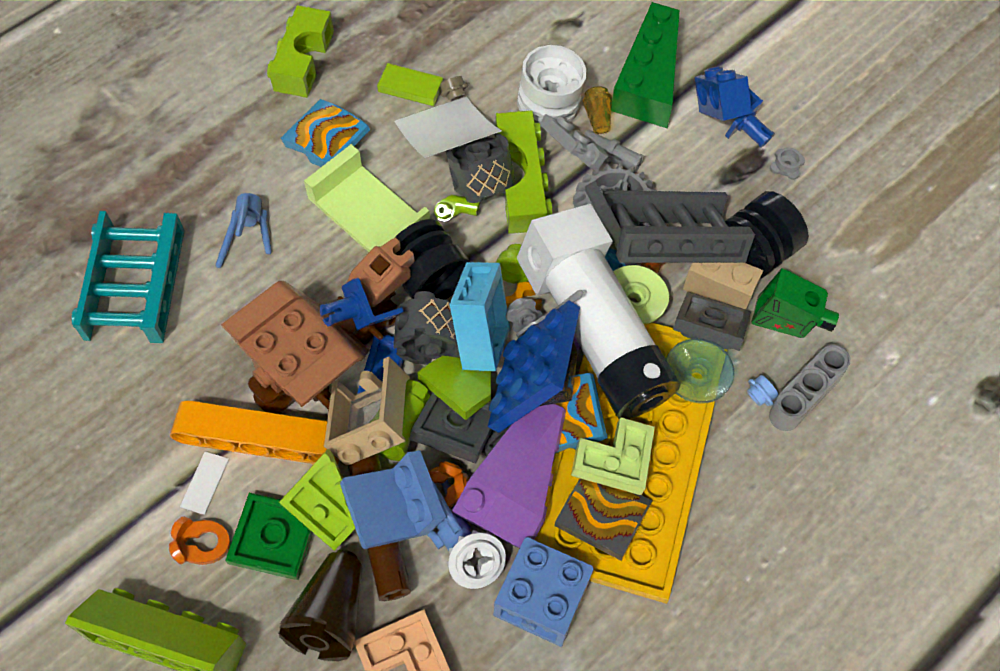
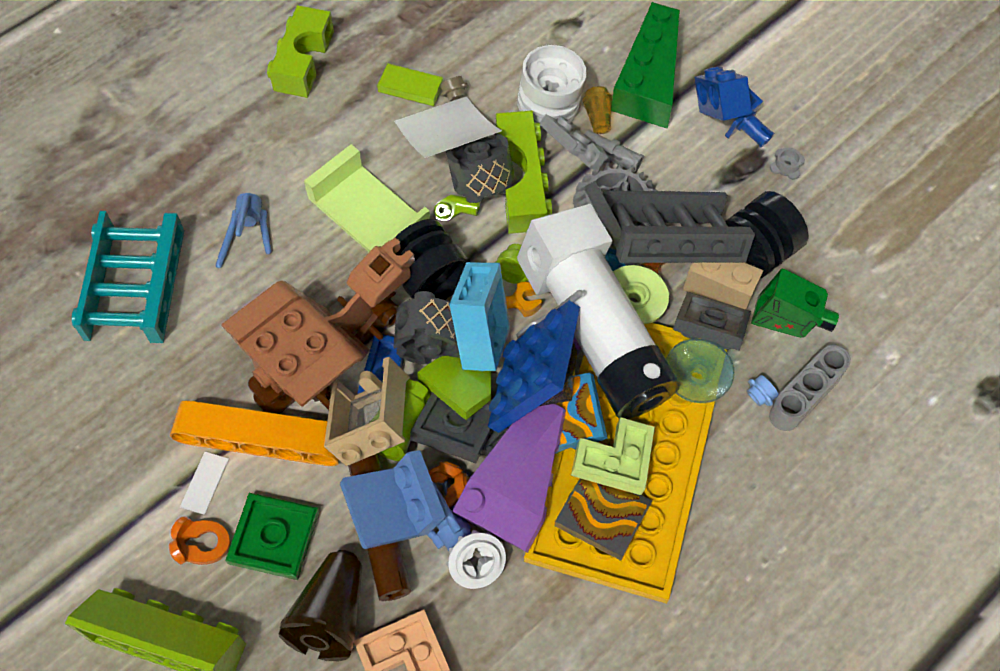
lime wing [279,449,355,551] -> none
slope [281,99,370,167] -> none
blue bracket [320,278,404,330] -> none
medium blue bracket [493,537,593,647] -> none
light grey plate [506,298,542,332] -> none

